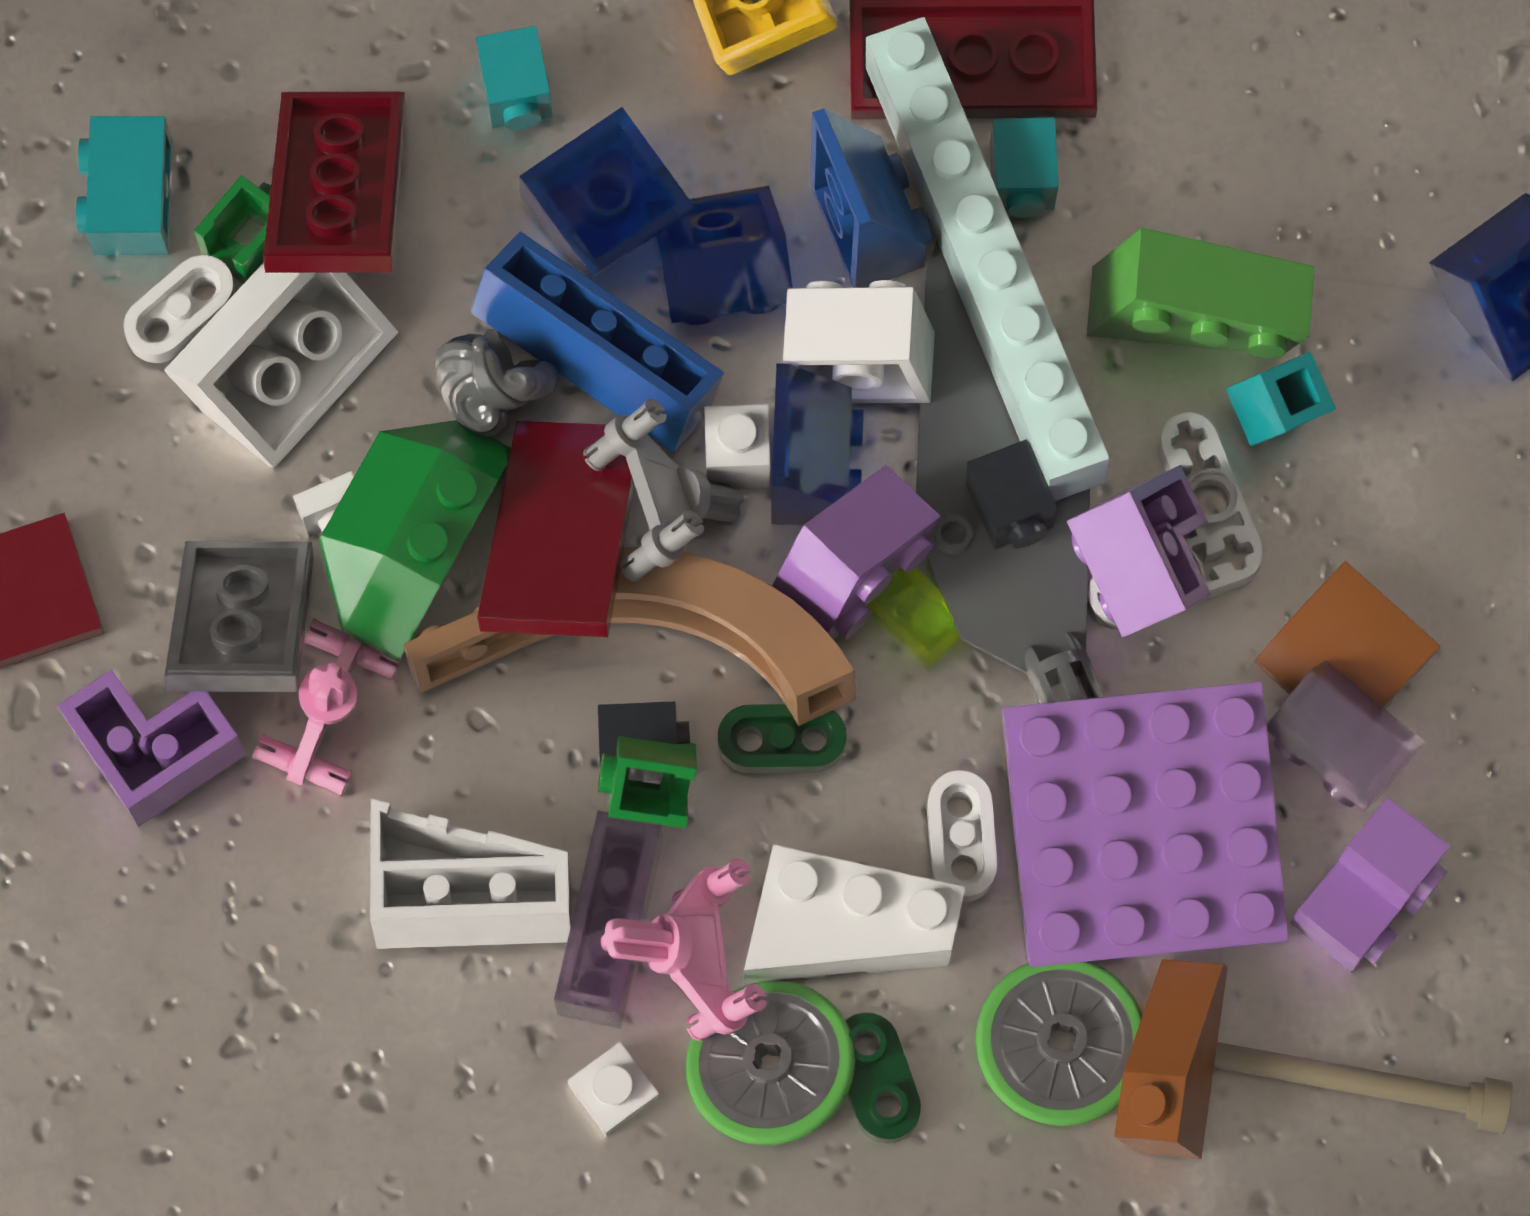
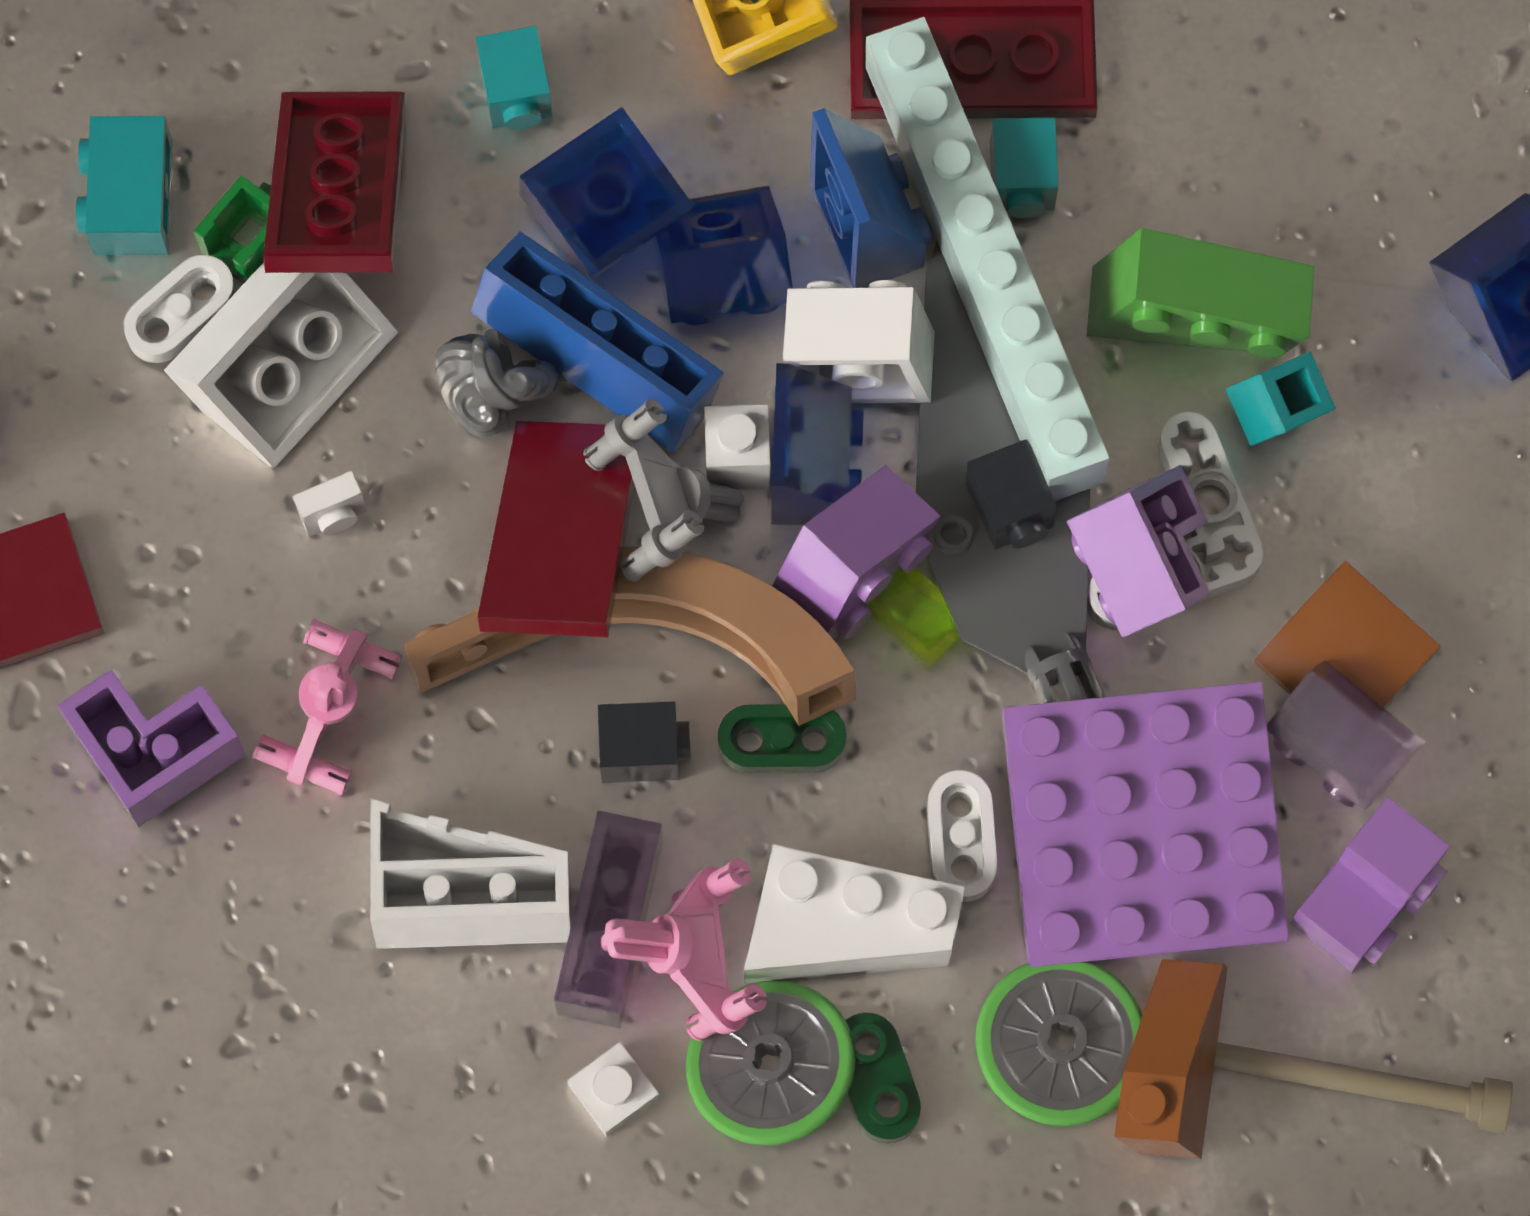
flat silver tile [164,541,314,692] -> none
green wedge [319,420,511,662] -> none
green window [597,736,697,829] -> none

